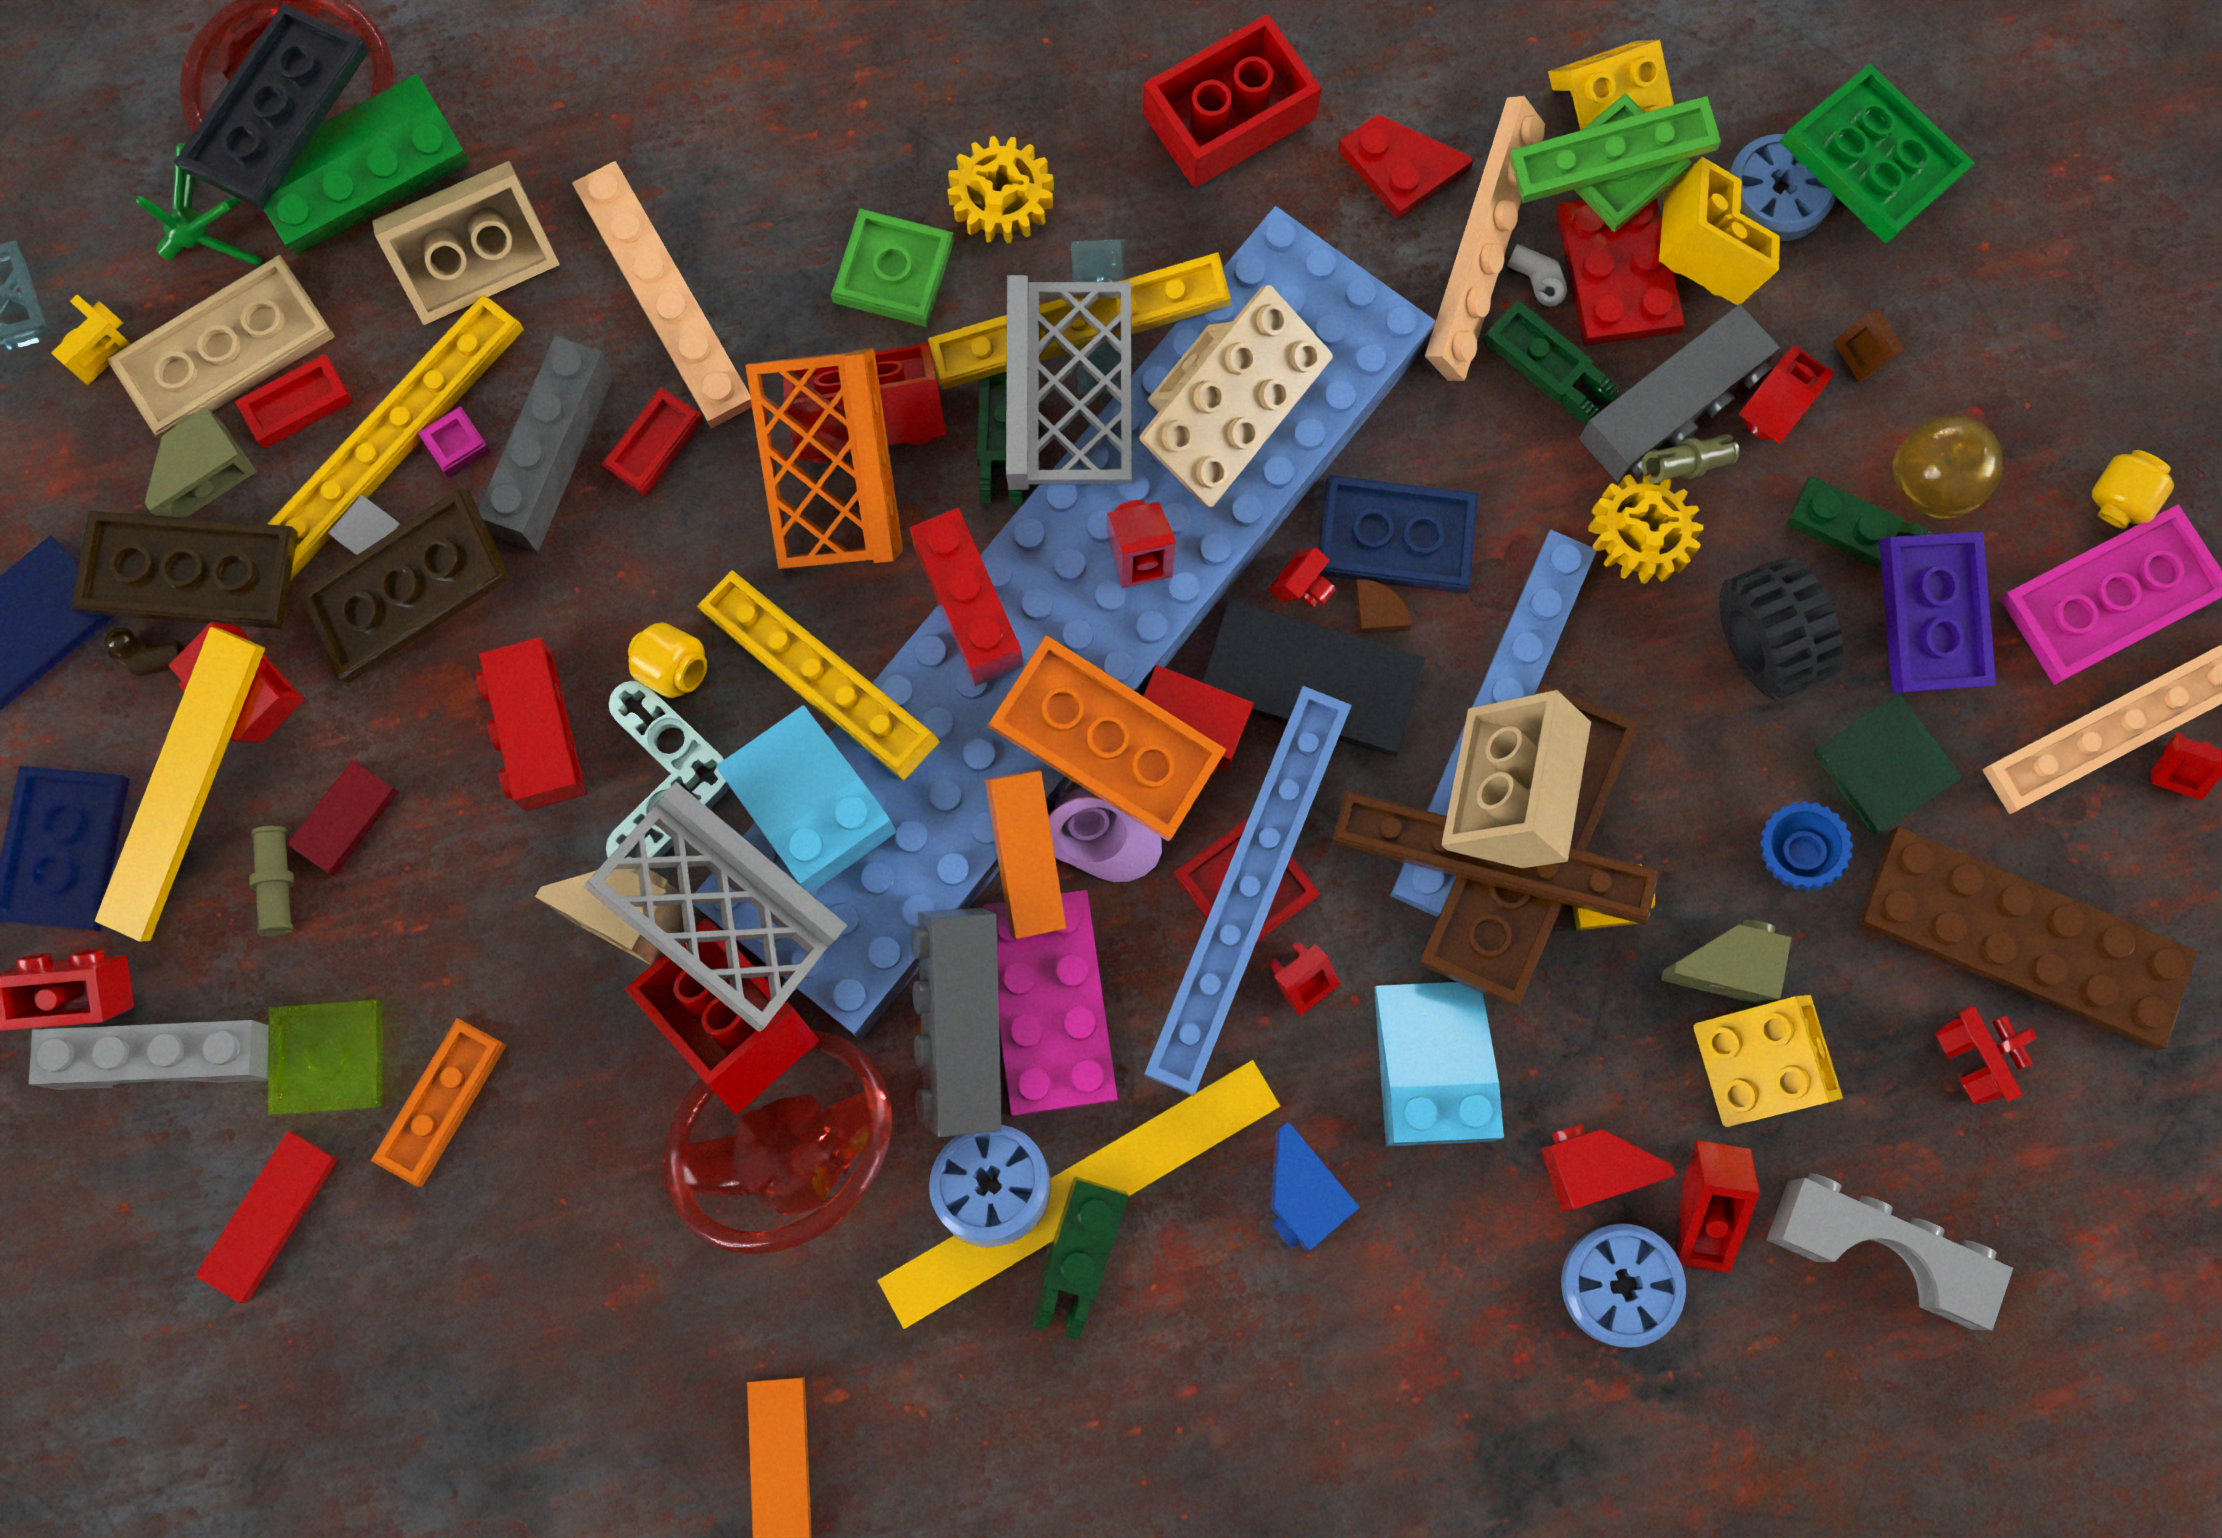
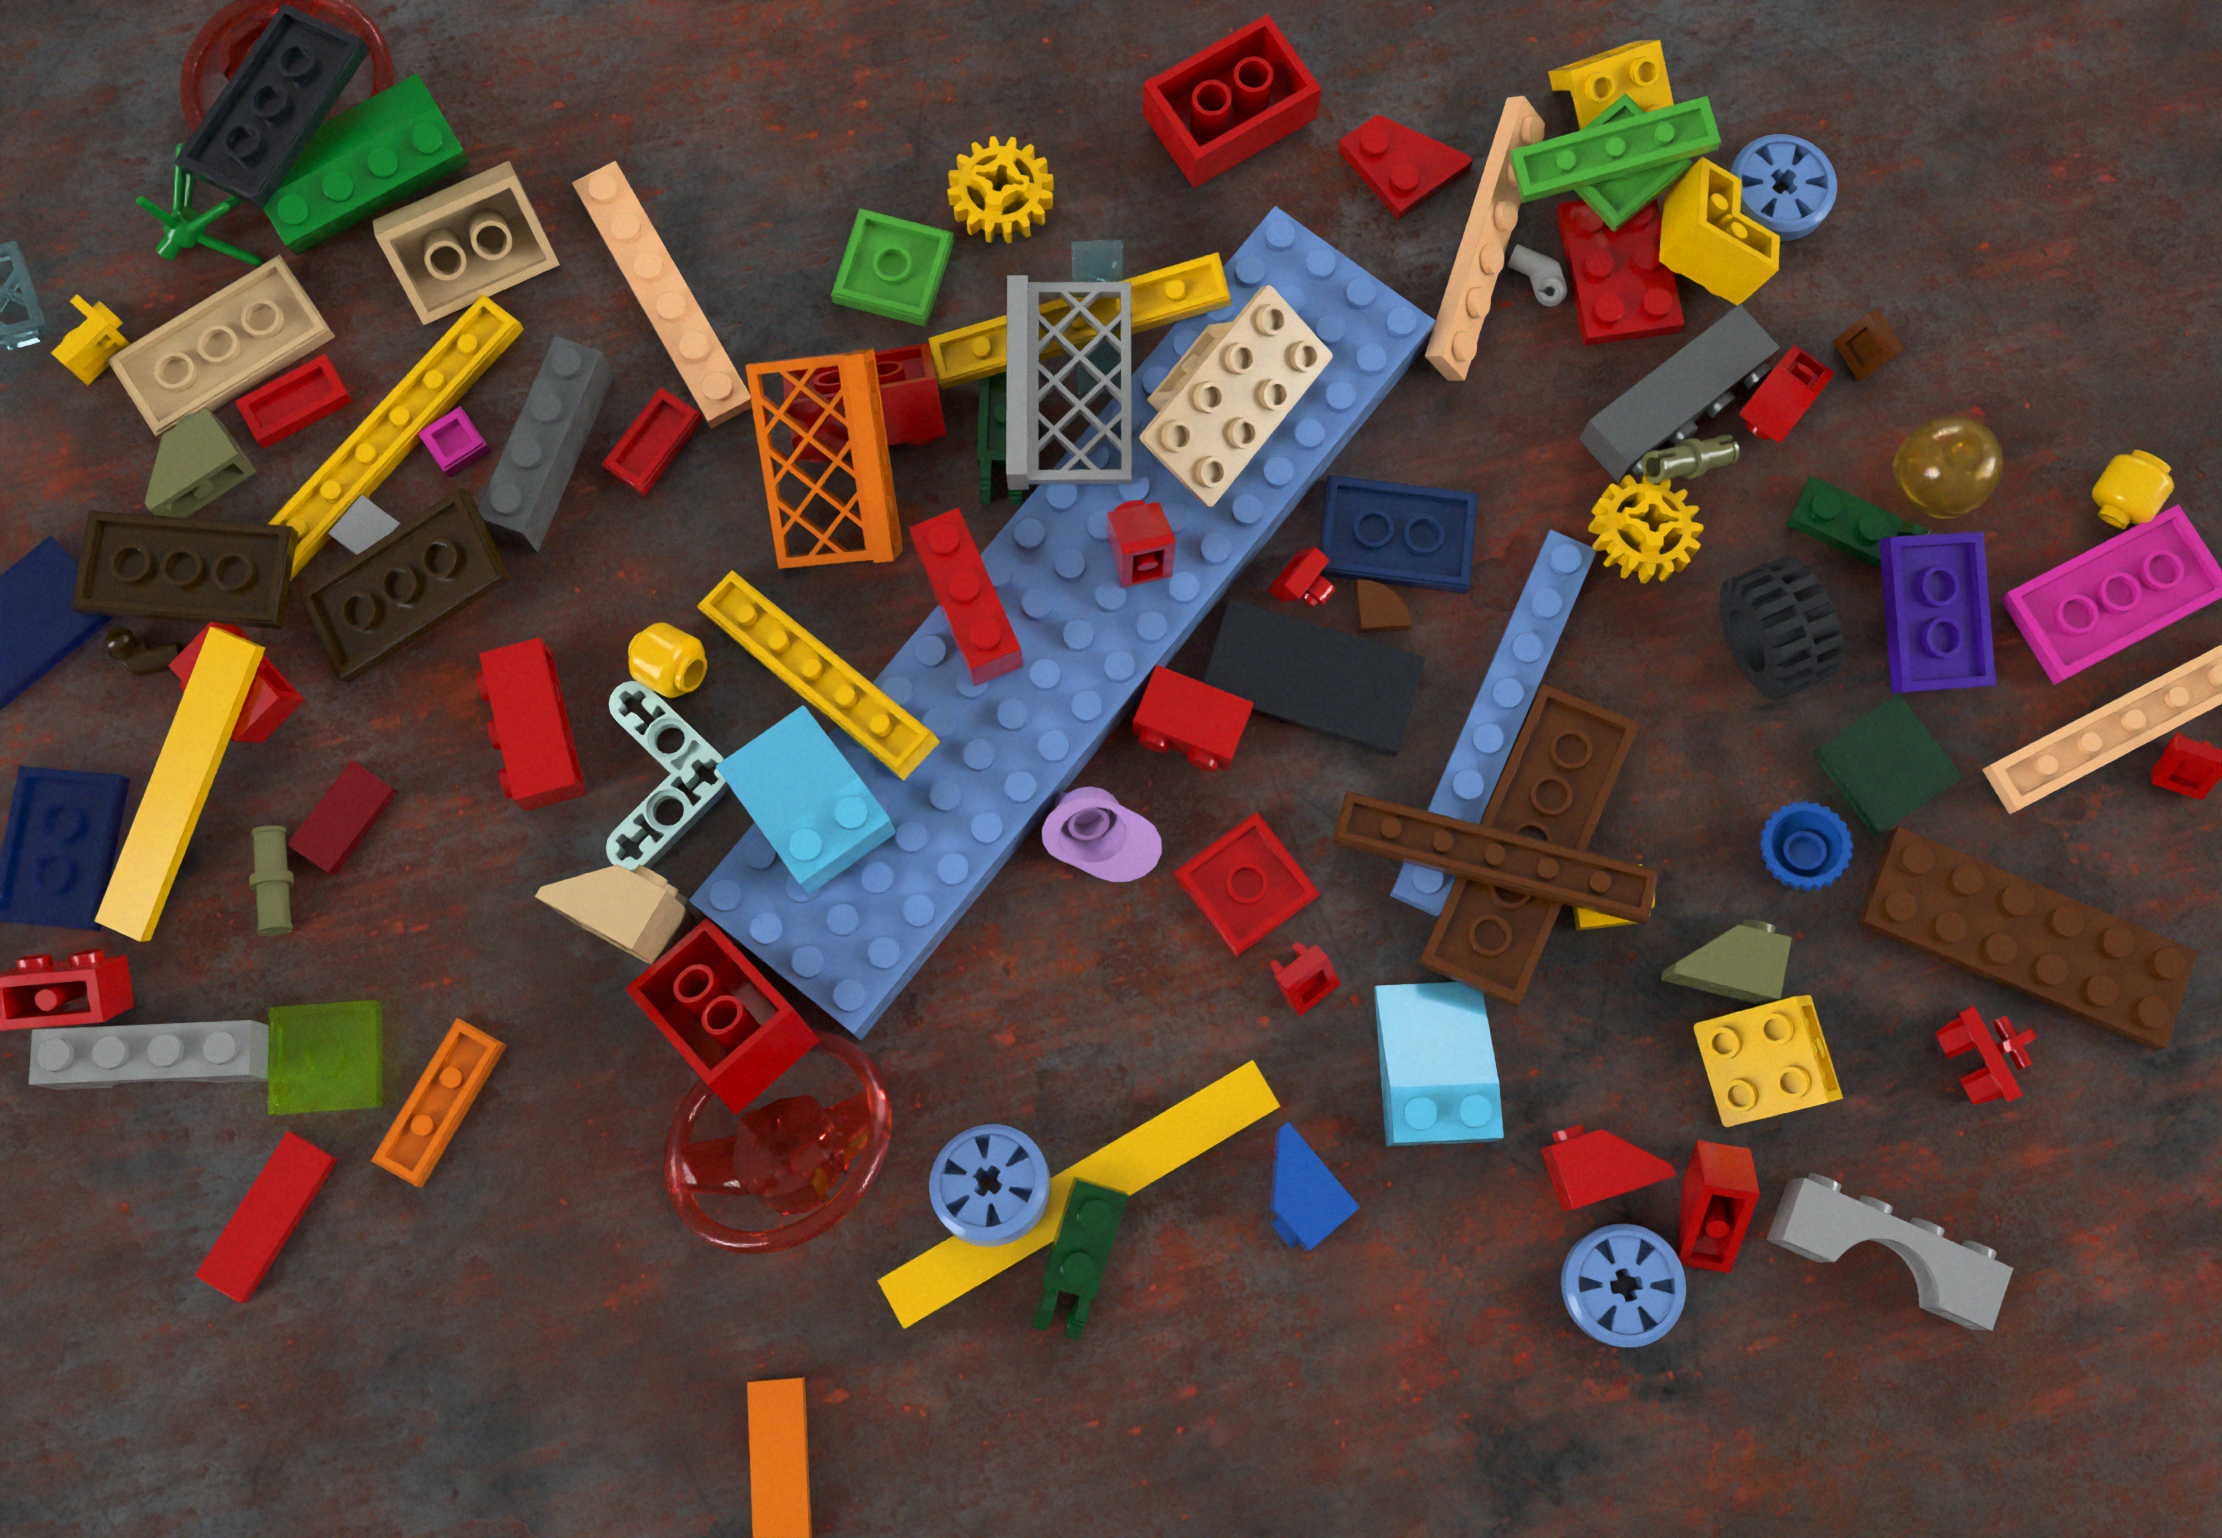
light grey fence [583,782,847,1032] -> none
dark grey brick [911,908,1002,1137] -> none
dark pink plate [983,890,1118,1117] -> none
orange tile [985,770,1066,939] -> none
orange plate [987,635,1227,841] -> none
medium blue plate [1144,686,1352,1096] -> none
tan slope [1441,690,1591,868] -> none
dark green hinge [1482,300,1619,425] -> none
green plate [1779,63,1975,244] -> none

